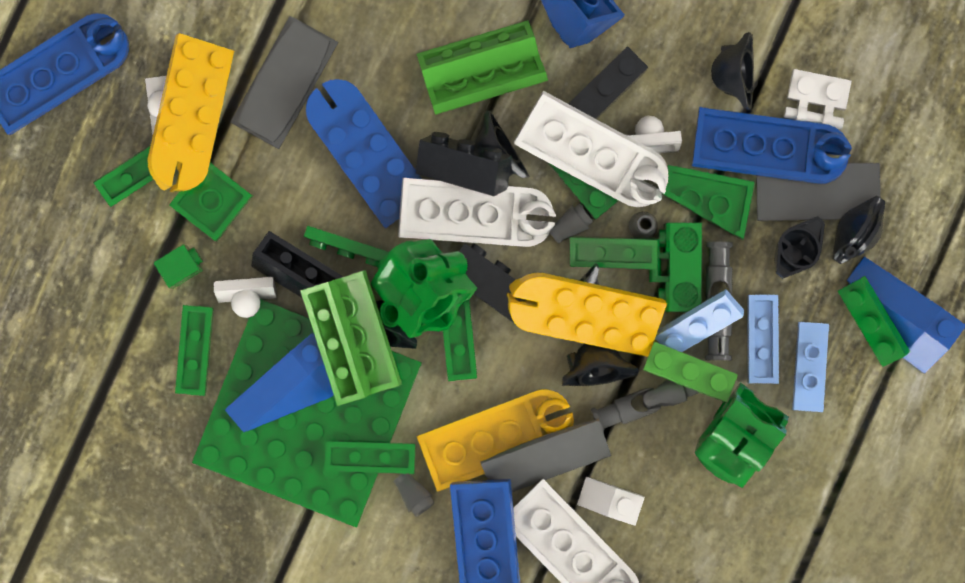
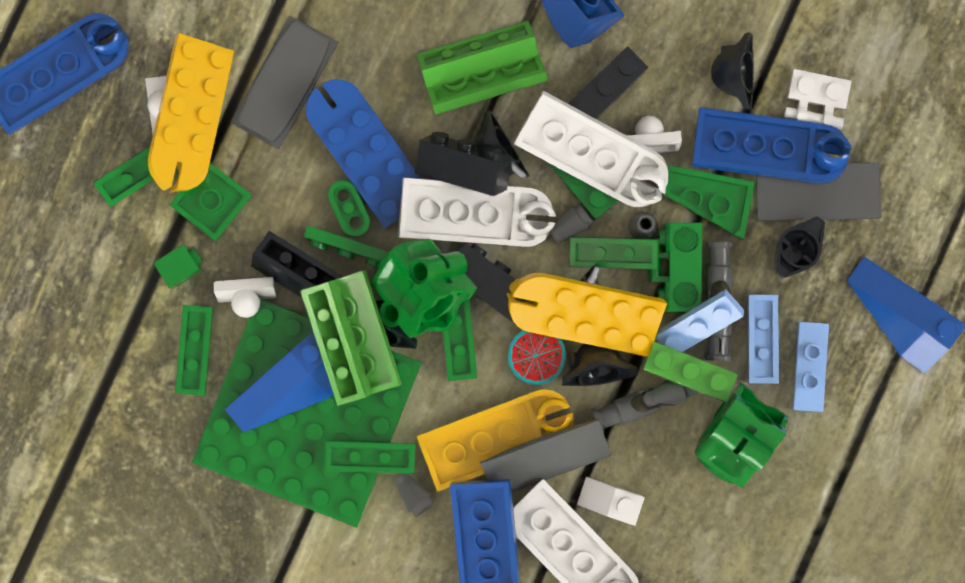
black hat [832,196,885,264] -> none
green plate [838,276,910,367] -> none
none -> green plate [328,180,370,237]
none -> red tile [507,330,566,385]

